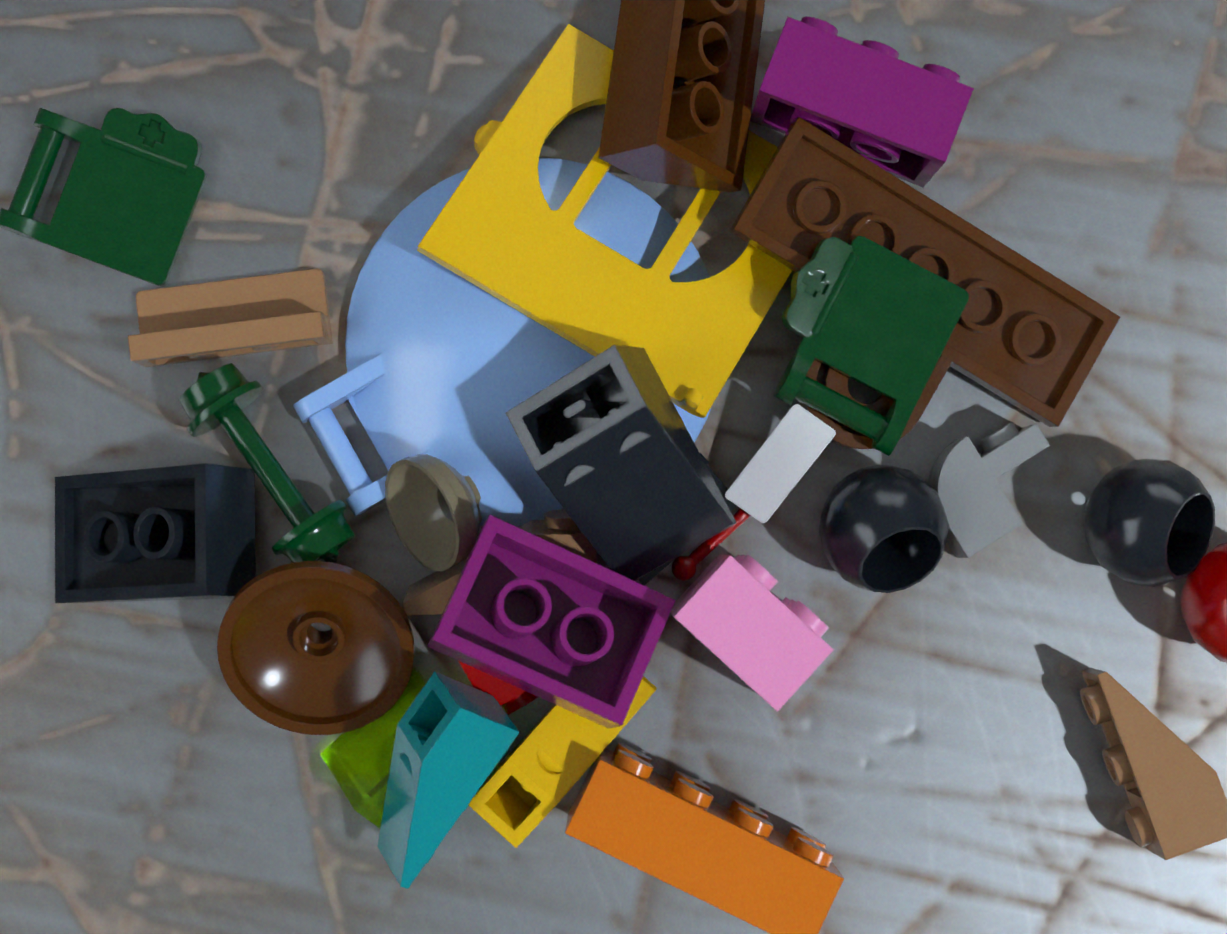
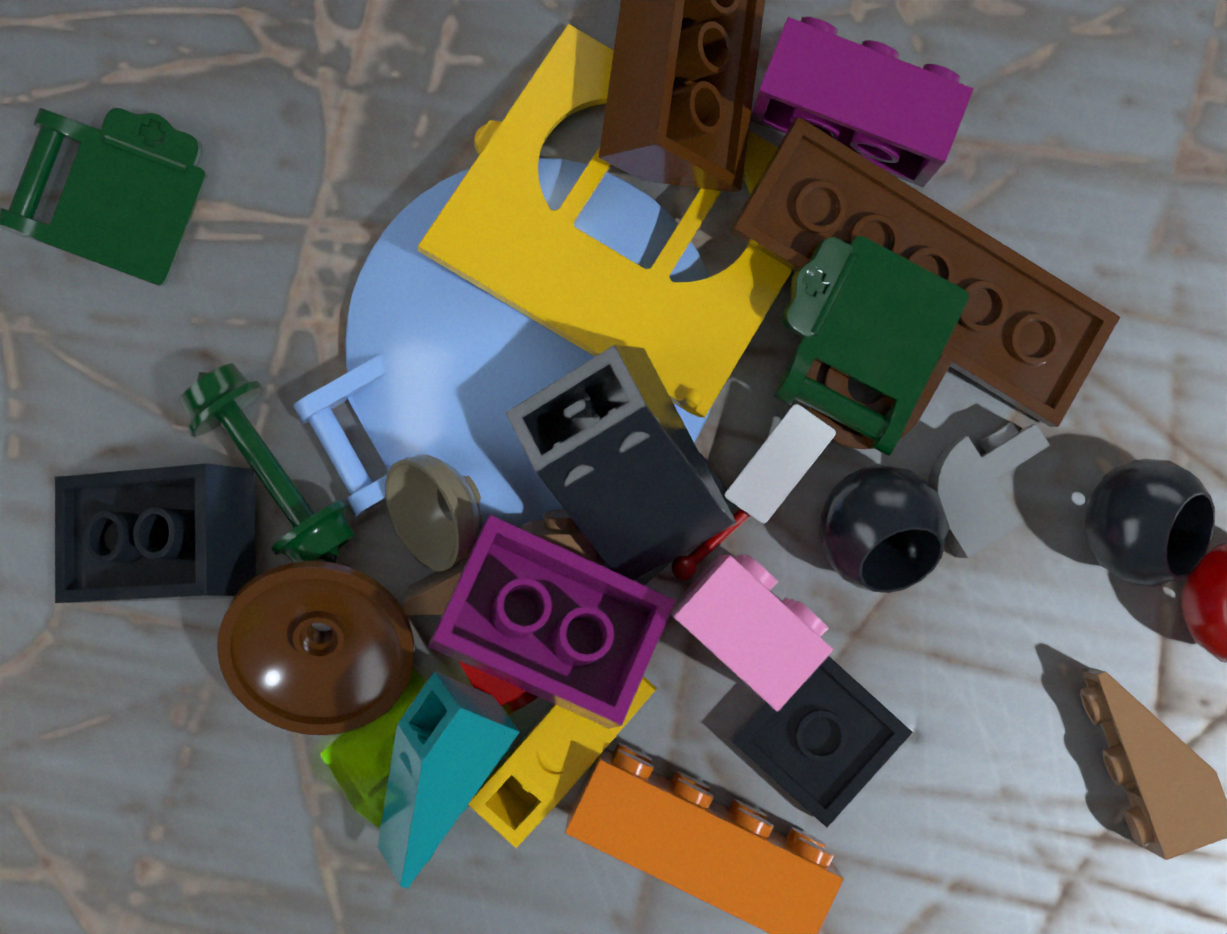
medium nougat panel [128,269,333,367] -> none
none -> black plate [730,656,913,828]

